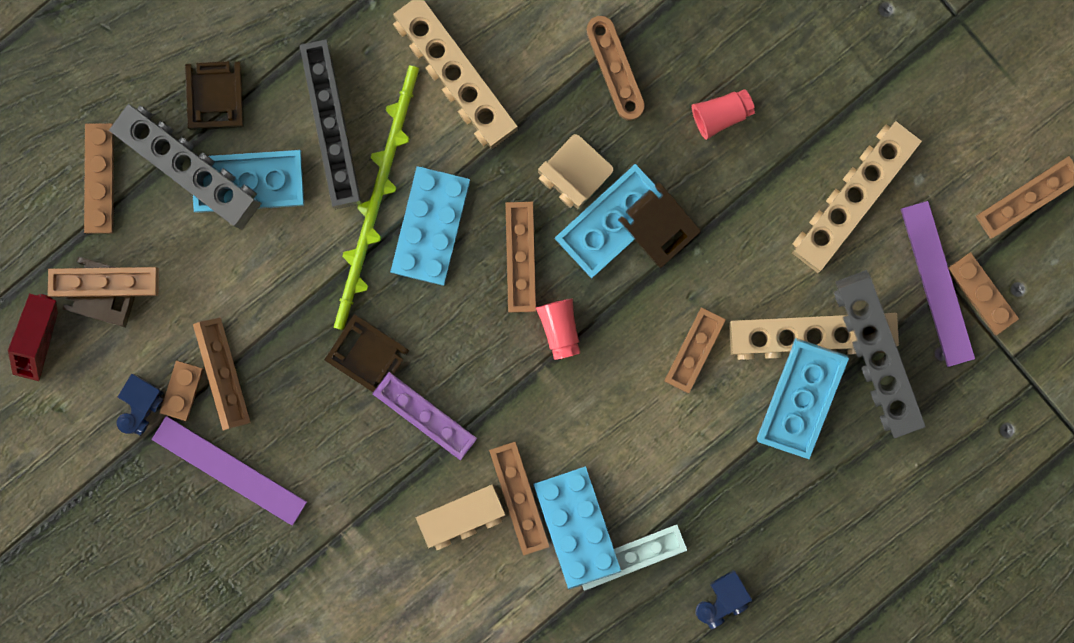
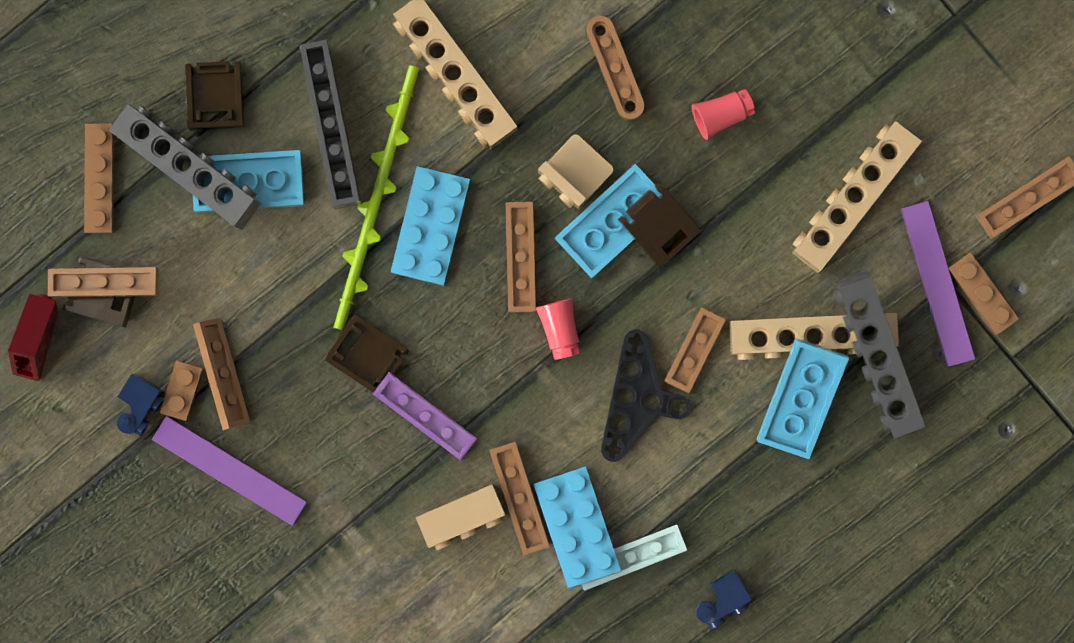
none -> black beam [601,330,691,462]

